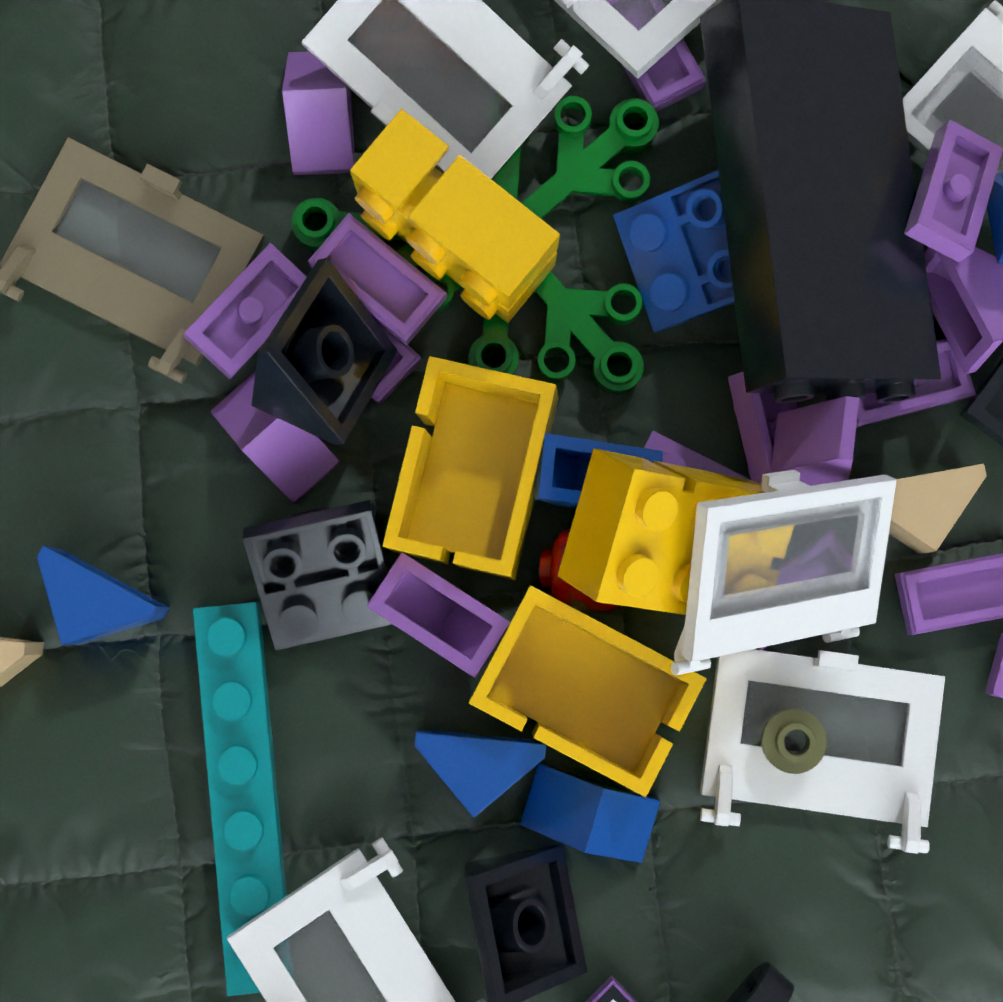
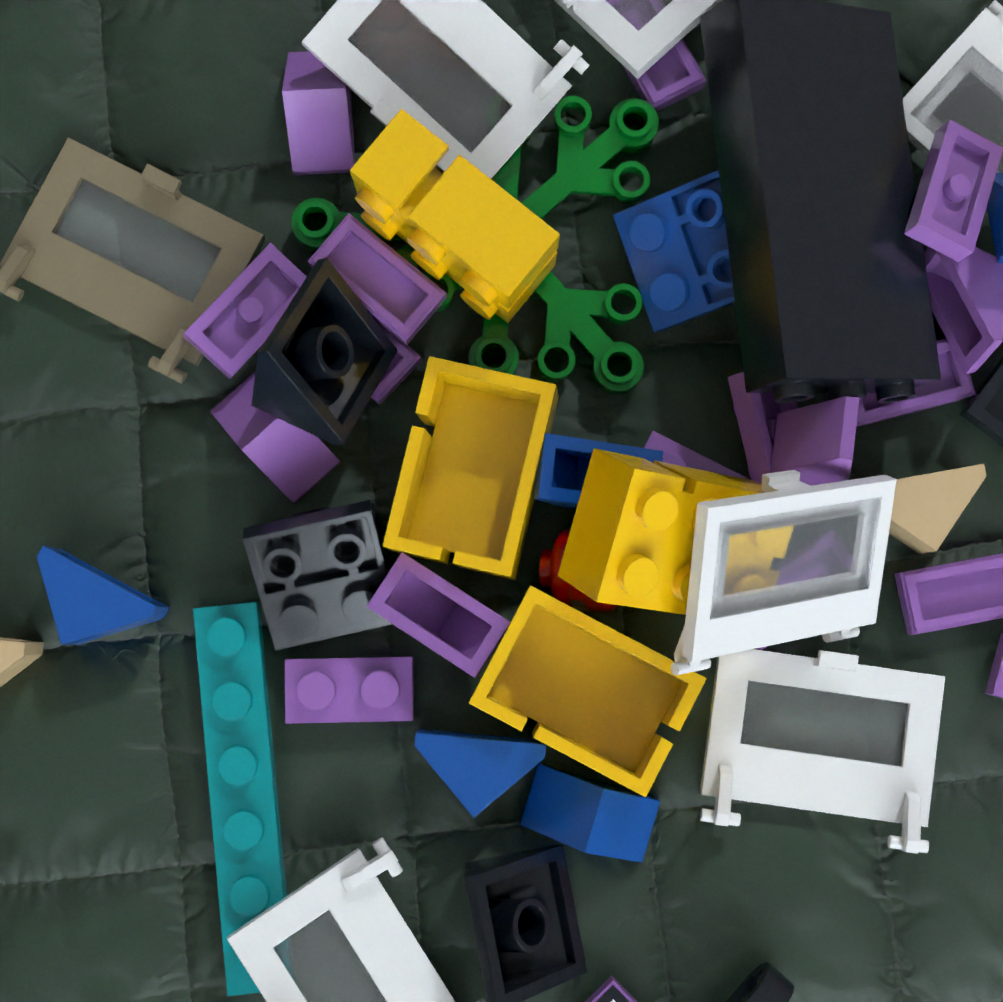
olive plate [761,708,827,774] -> none
none -> medium lavender plate [285,656,414,724]

